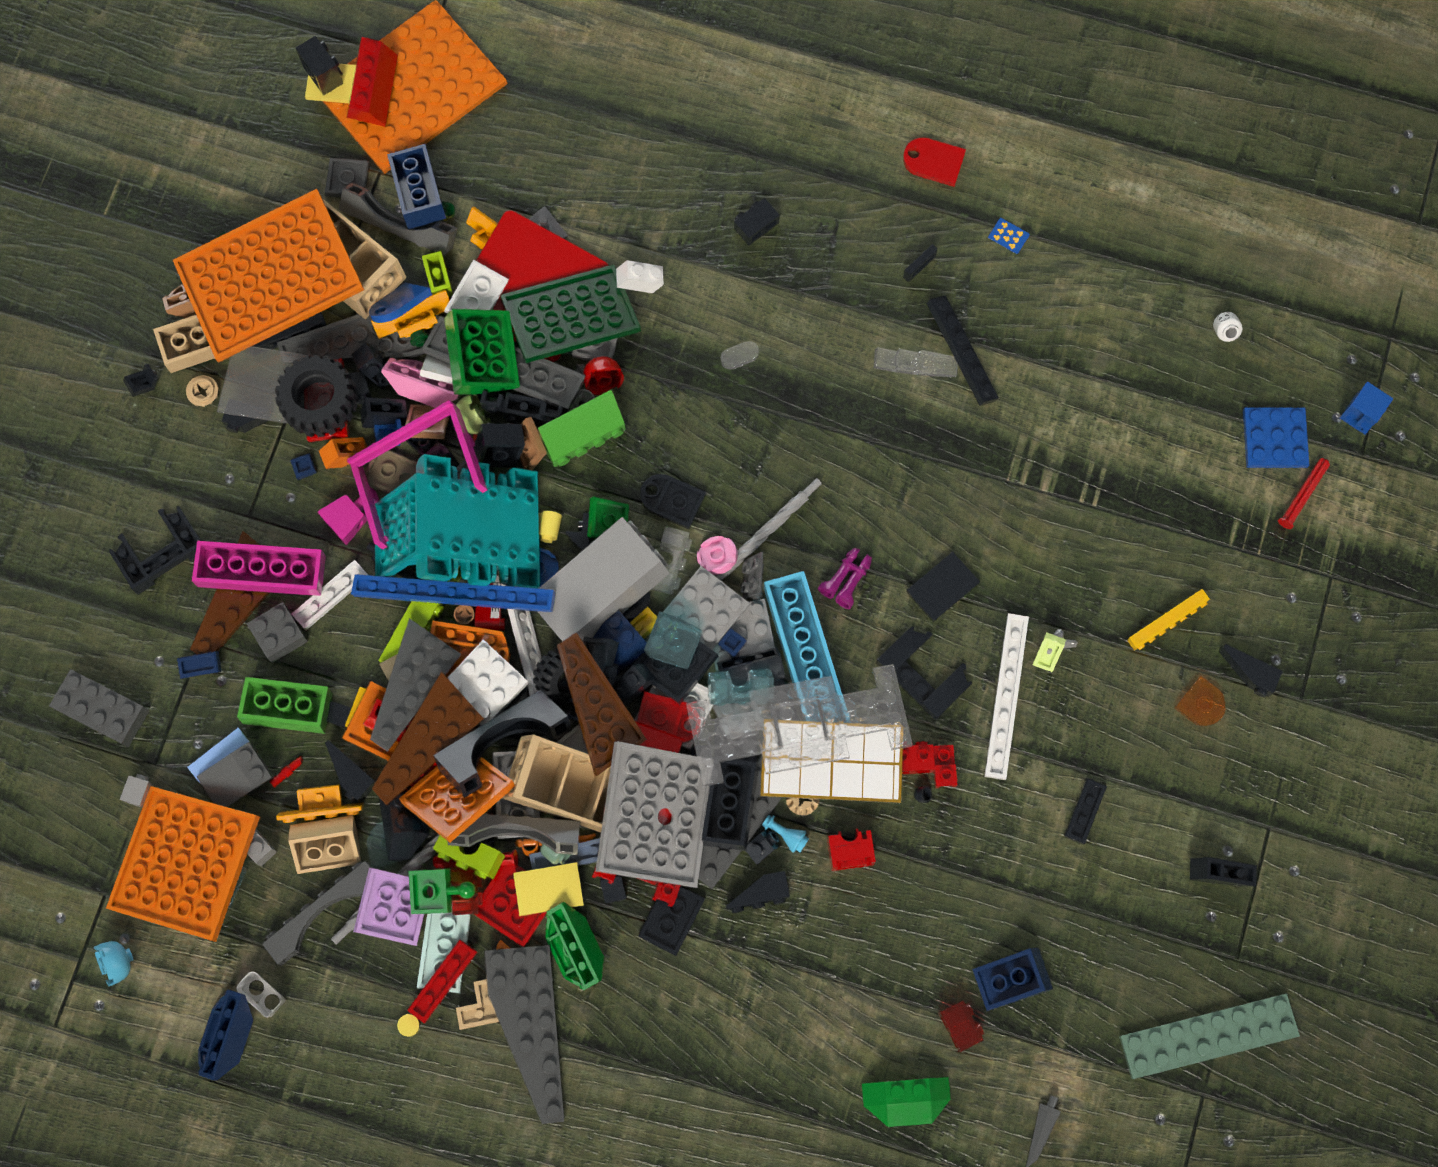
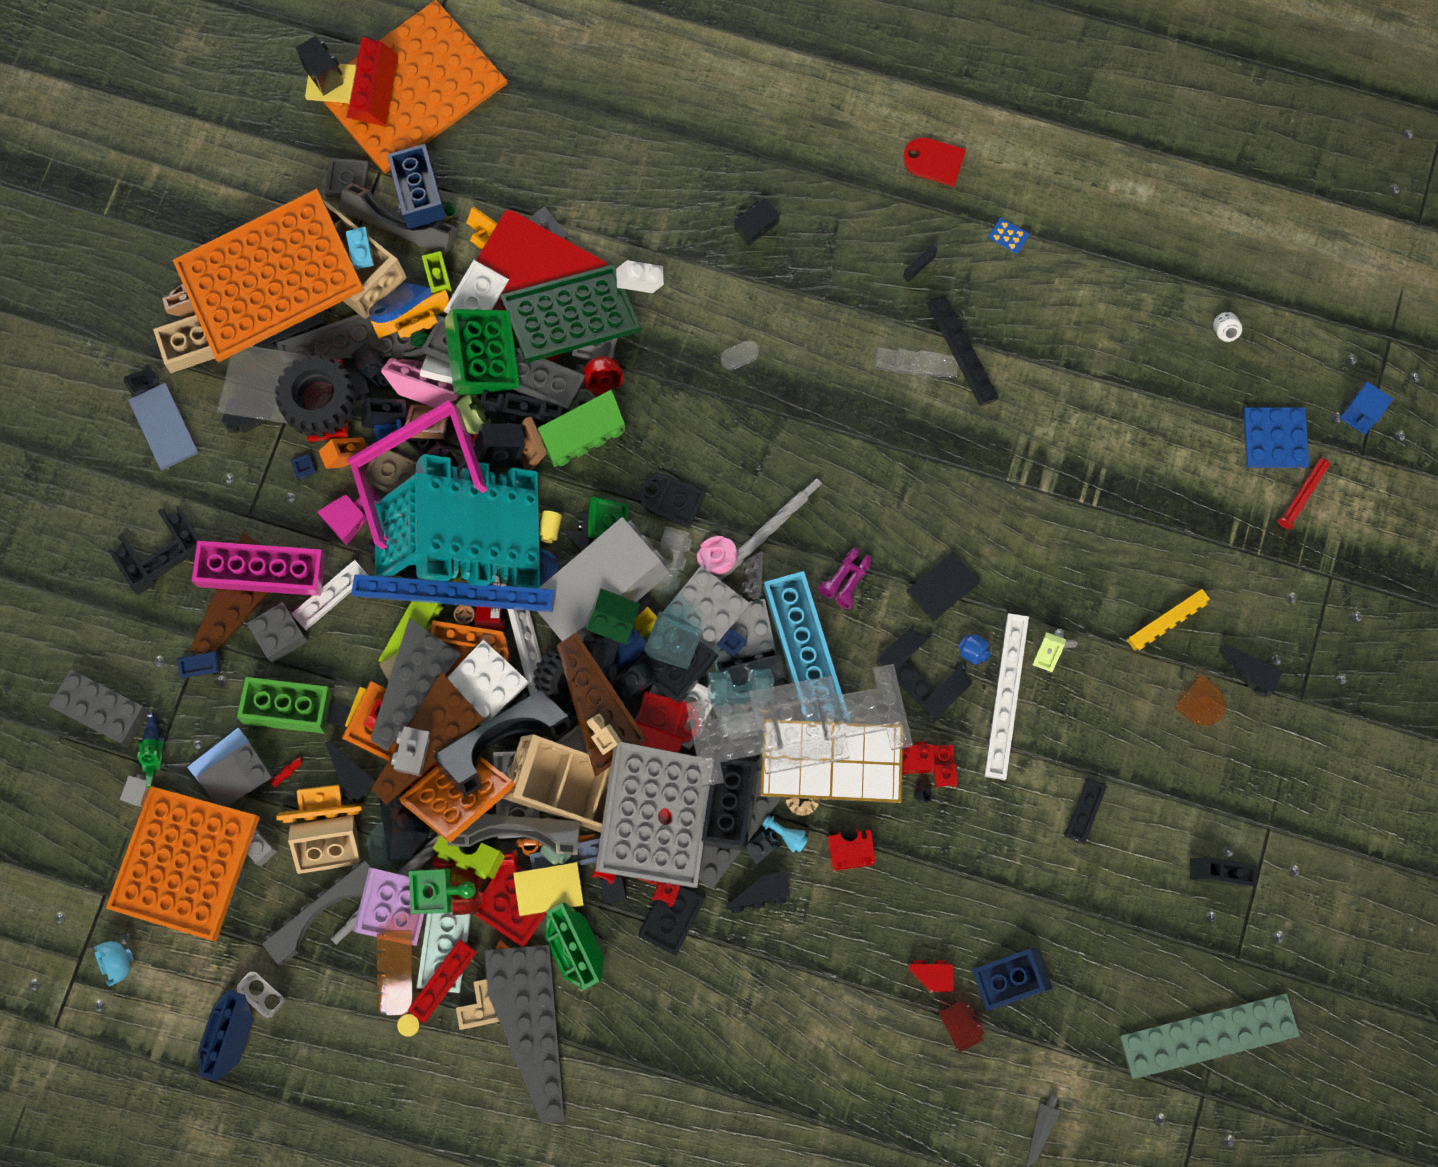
tan gear [186,375,219,407] -> none
green wedge [861,1077,951,1127] -> none
none -> sand blue tile [128,383,199,470]
none -> green animal [137,712,165,788]
none -> medium azure plate [346,227,374,270]
none -> clear orange windscreen [377,930,412,1015]
none -> light grey brick [391,726,431,776]
none -> dark green slope [585,588,640,645]
none -> tan plate [587,714,622,755]
none -> red slope [908,960,953,992]
none -> blue head [959,634,991,665]

